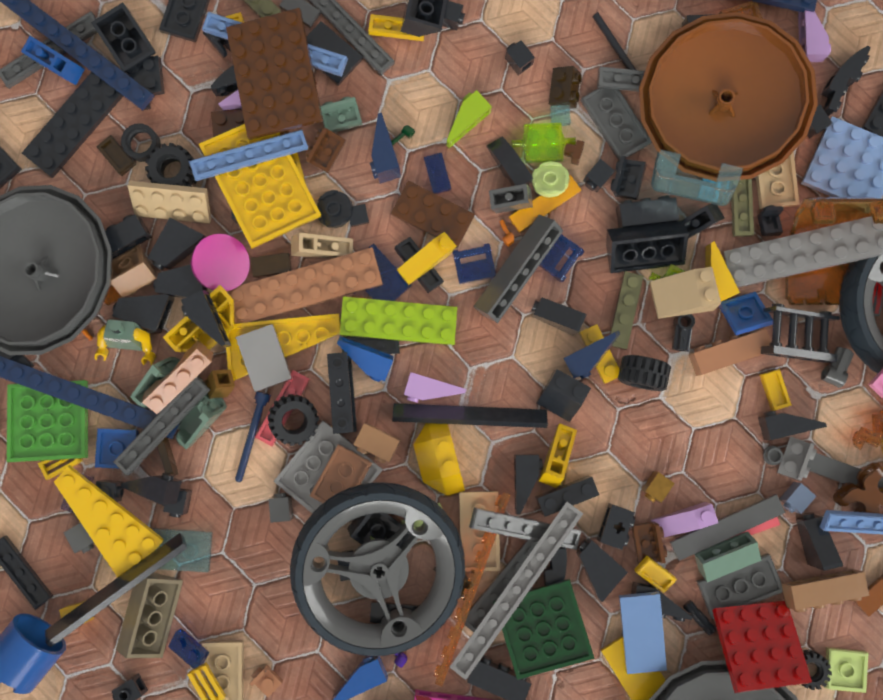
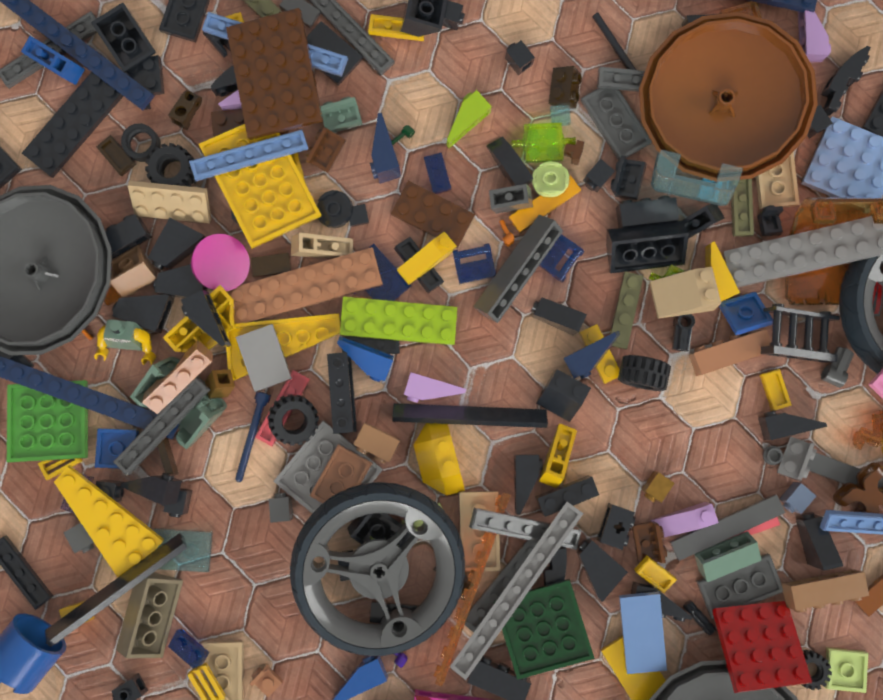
none -> dark brown leg [168,90,202,130]

